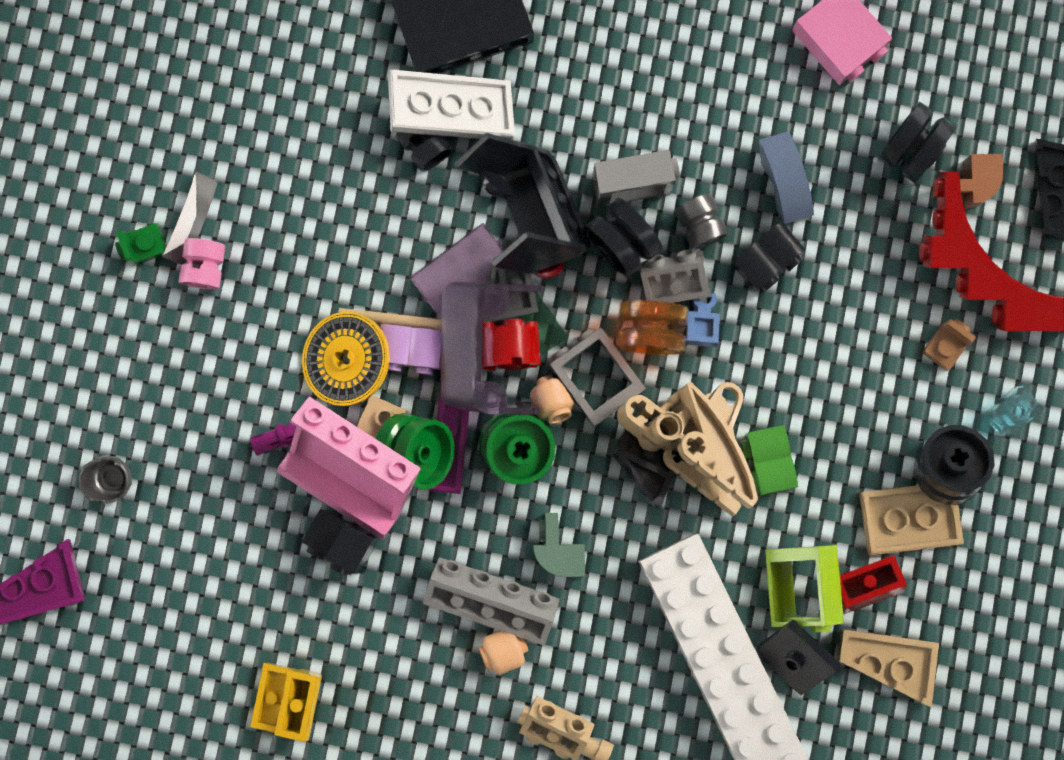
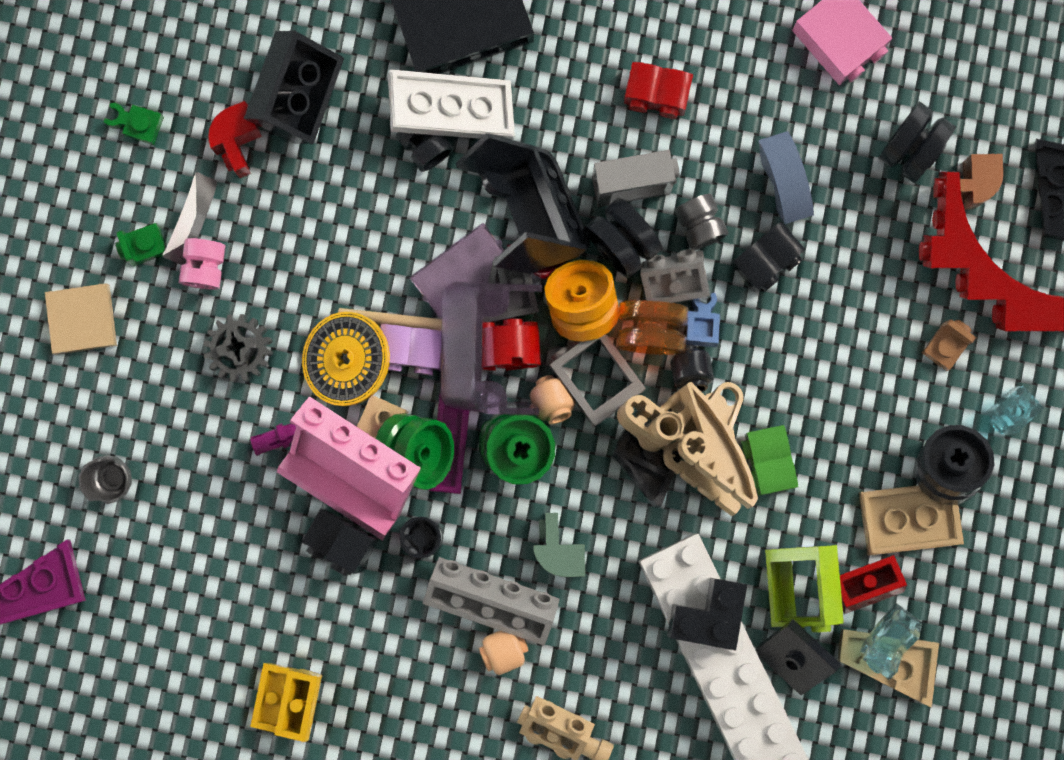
none -> tan tile [45,283,117,355]
none -> green plate [103,103,164,145]
none -> dark grey gear [203,314,273,383]
none -> red brick [208,101,262,178]
none -> black brick [244,30,344,145]
none -> black wheel [399,516,444,559]
none -> light orange wheel [544,260,620,342]
none -> red brick [624,62,693,119]
none -> black brick [667,577,747,651]
none -> black head [670,345,714,392]
none -> clear light blue brick [860,603,923,680]

